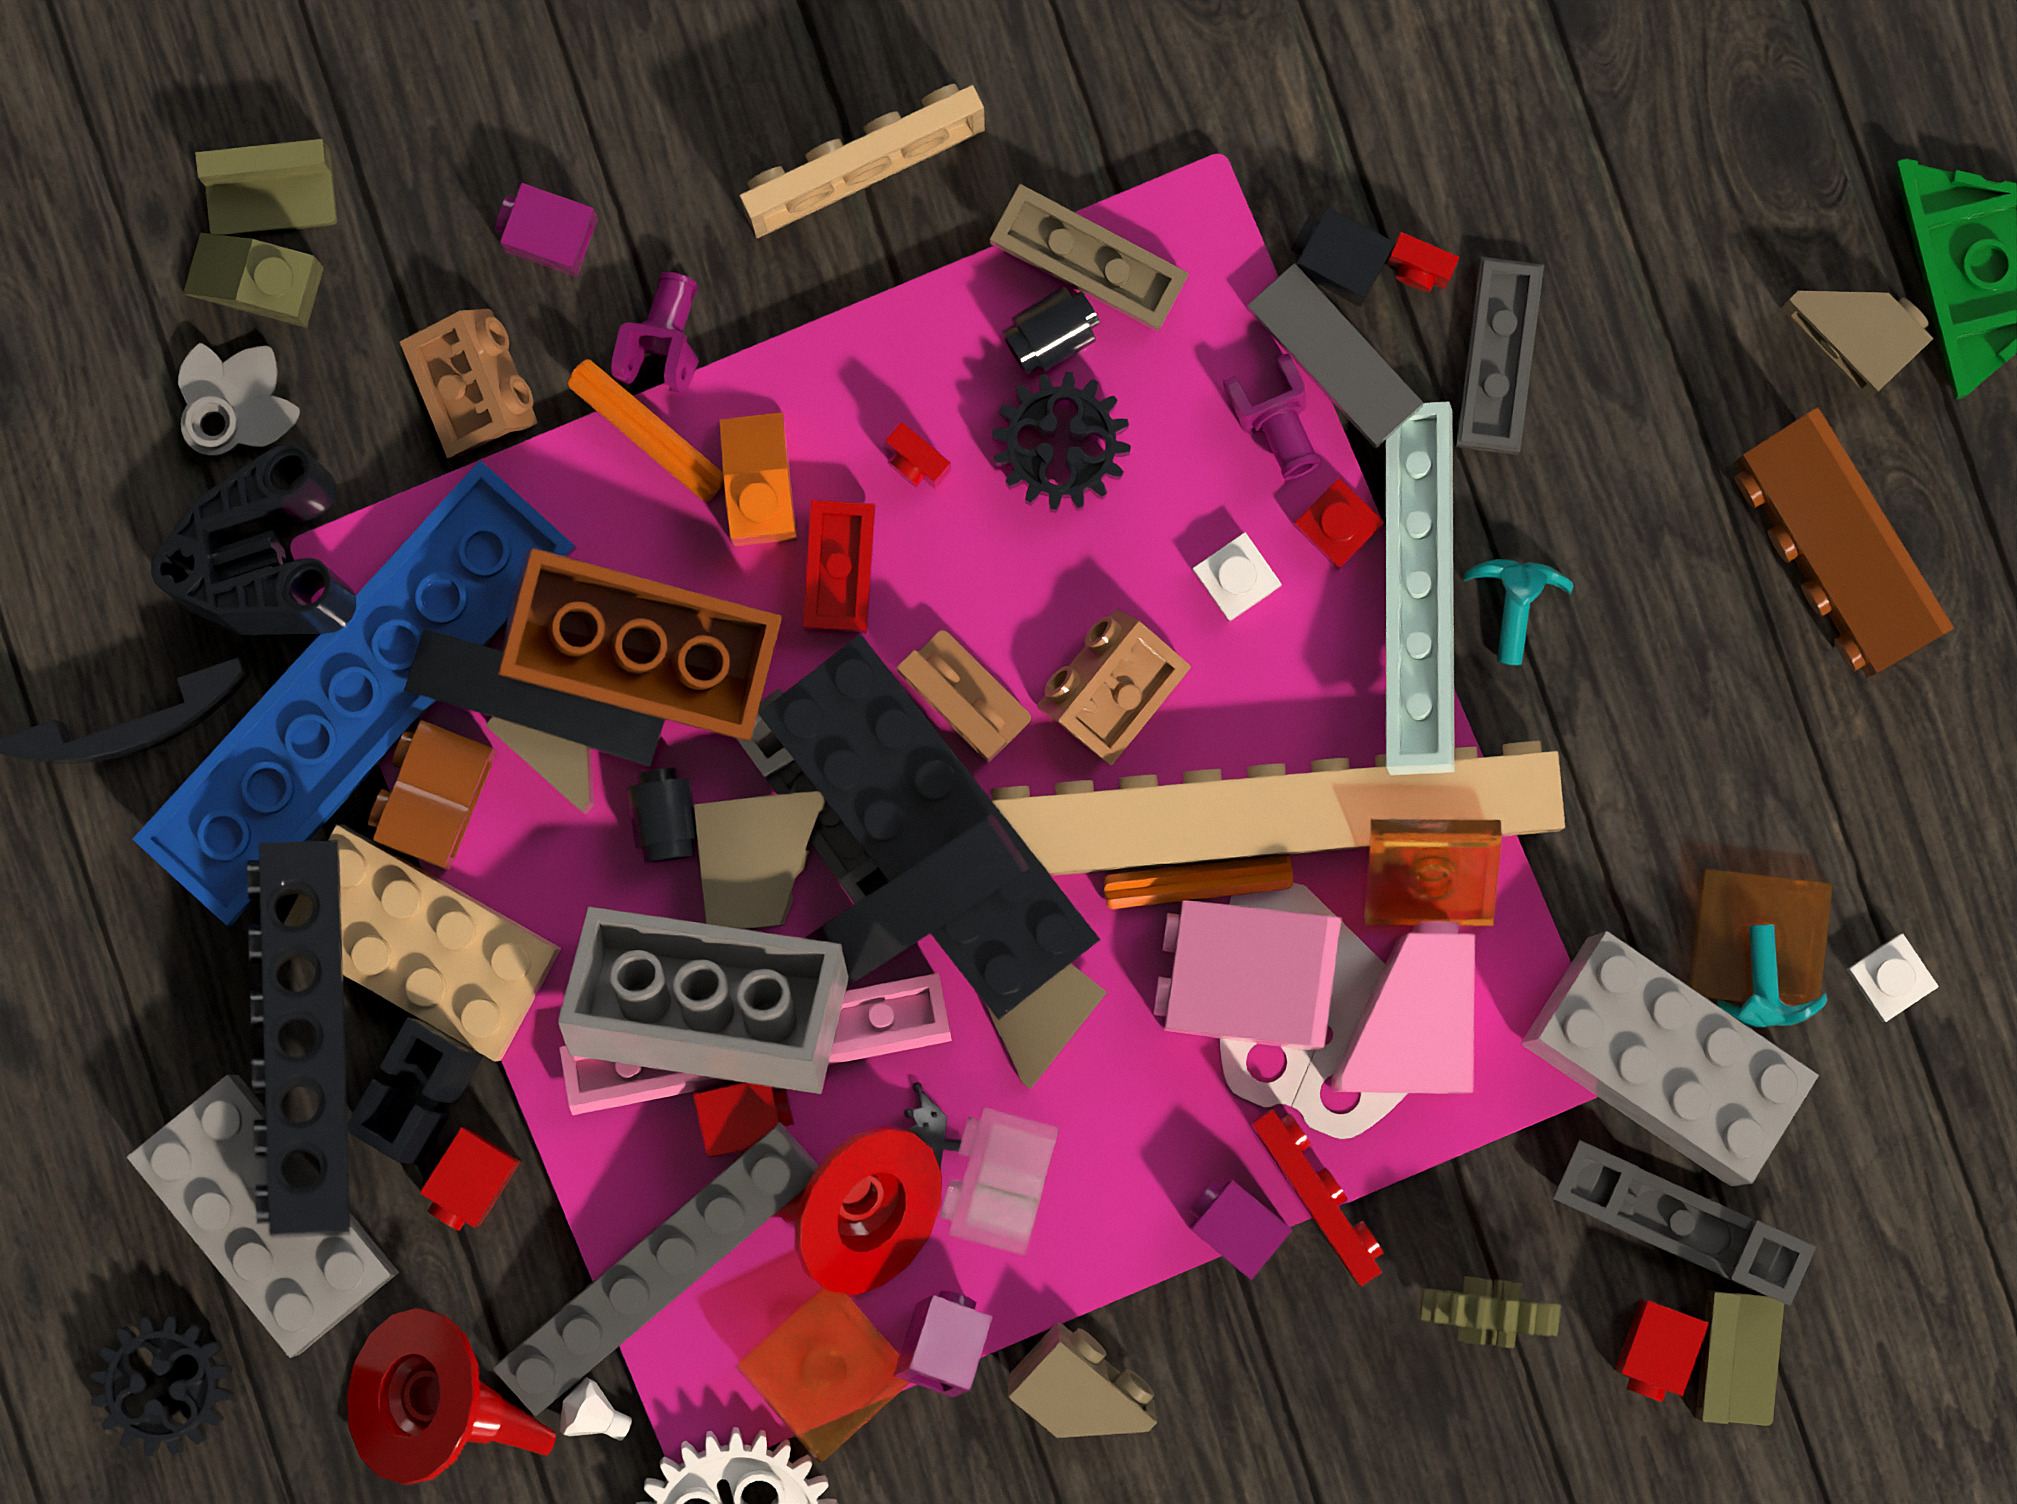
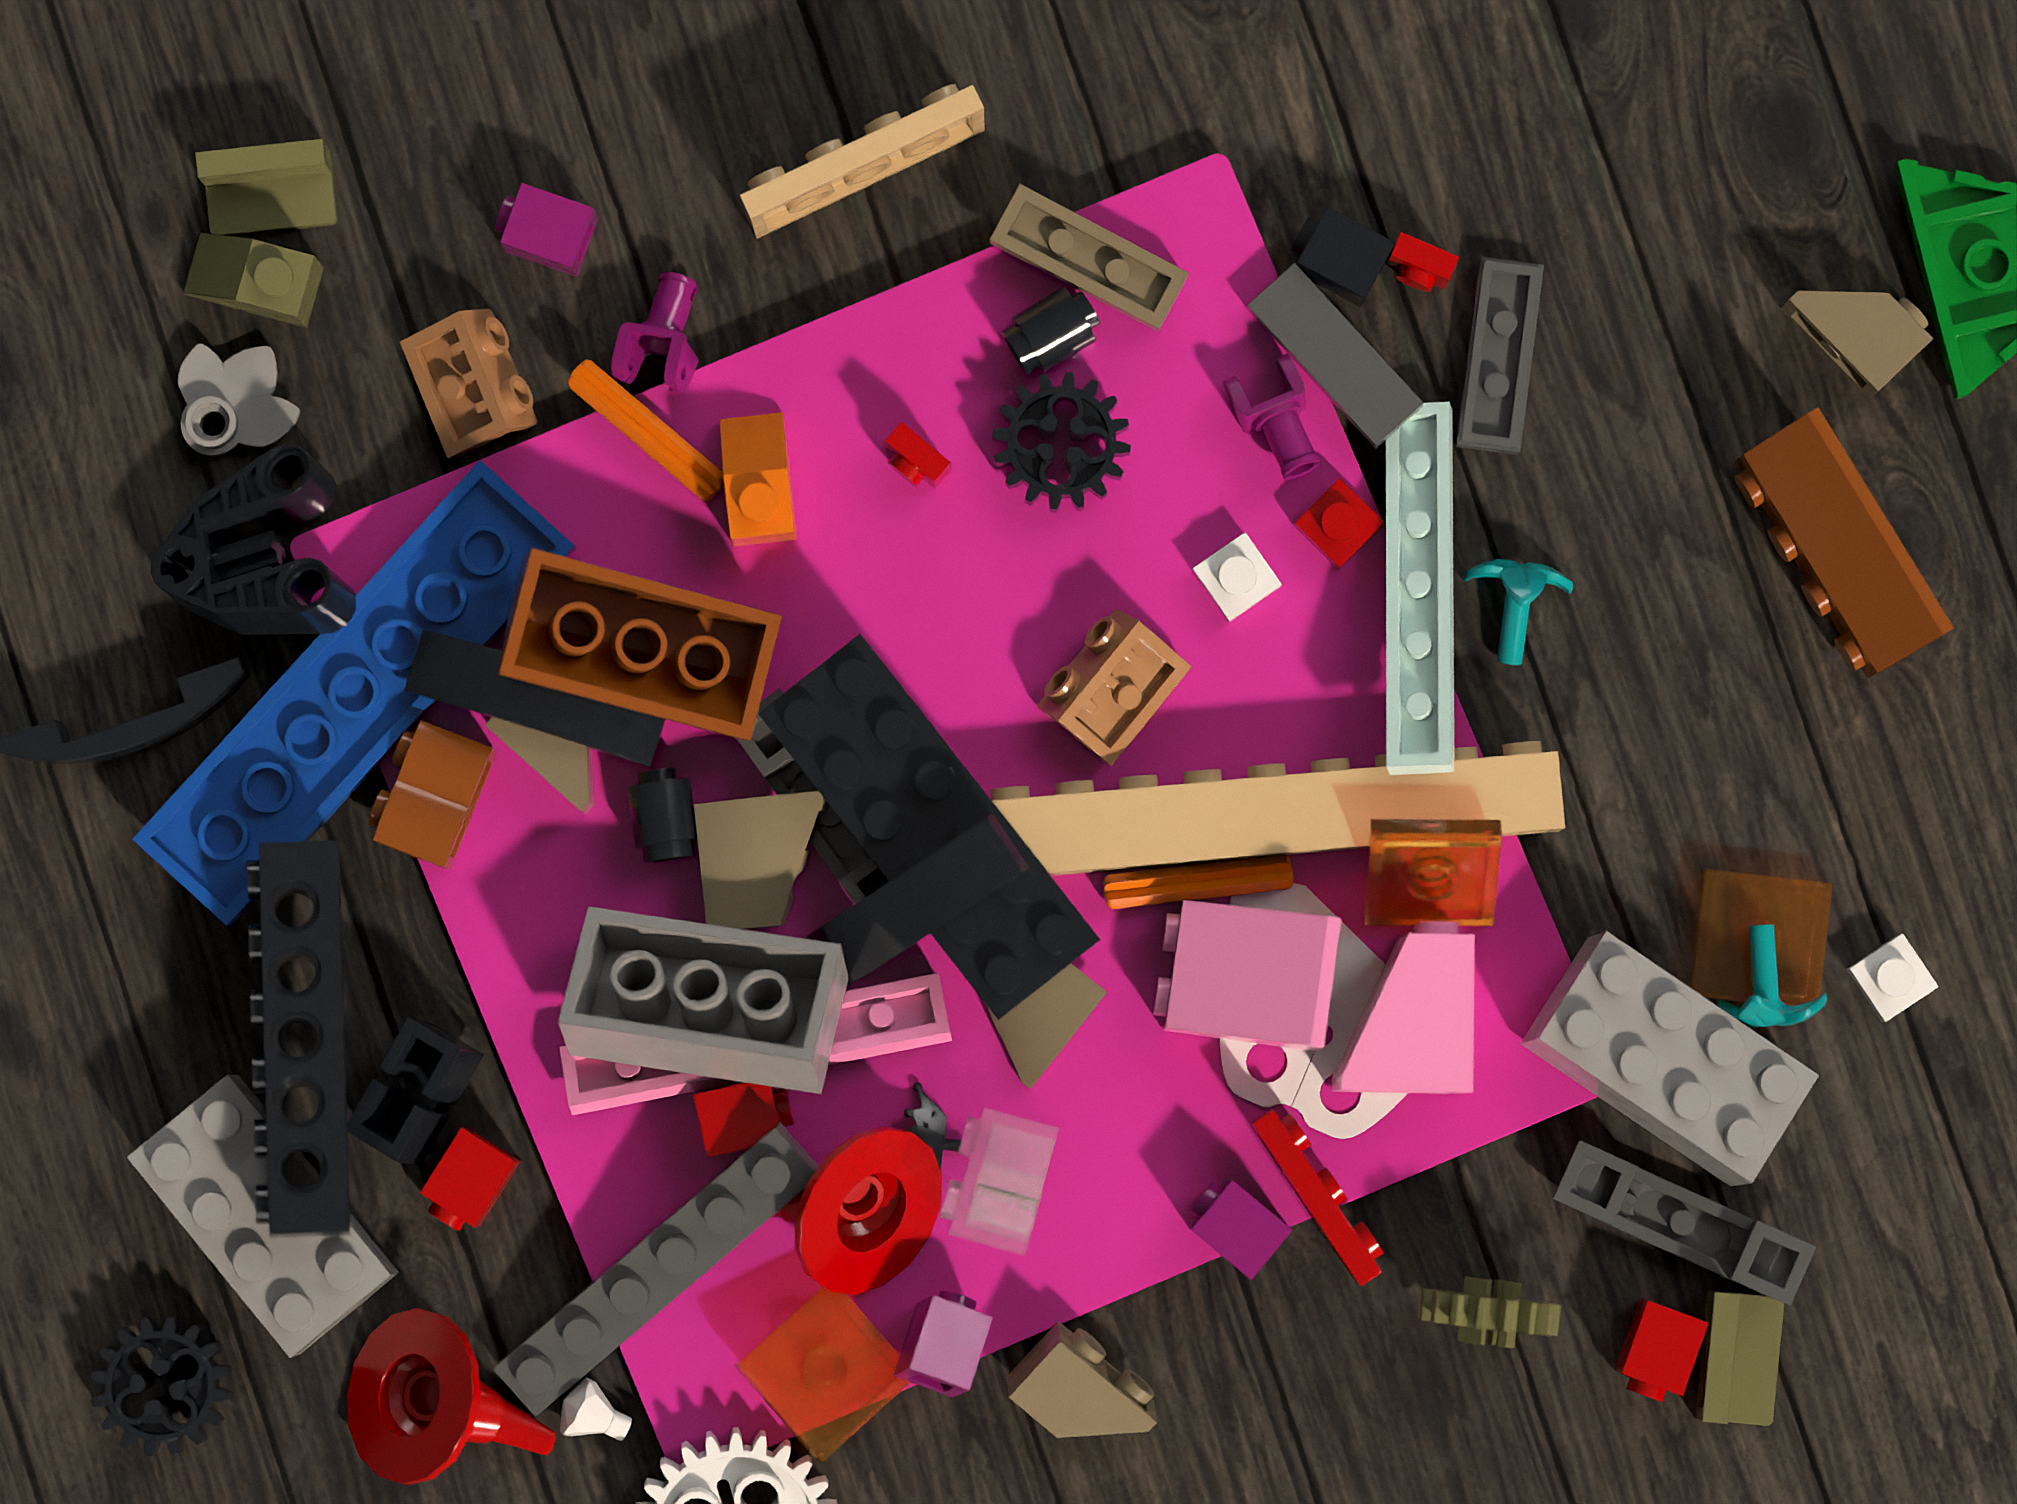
tan plate [284,824,562,1062] -> none
red plate [803,500,876,633] -> none
medium nougat bracket [896,630,1031,764] -> none

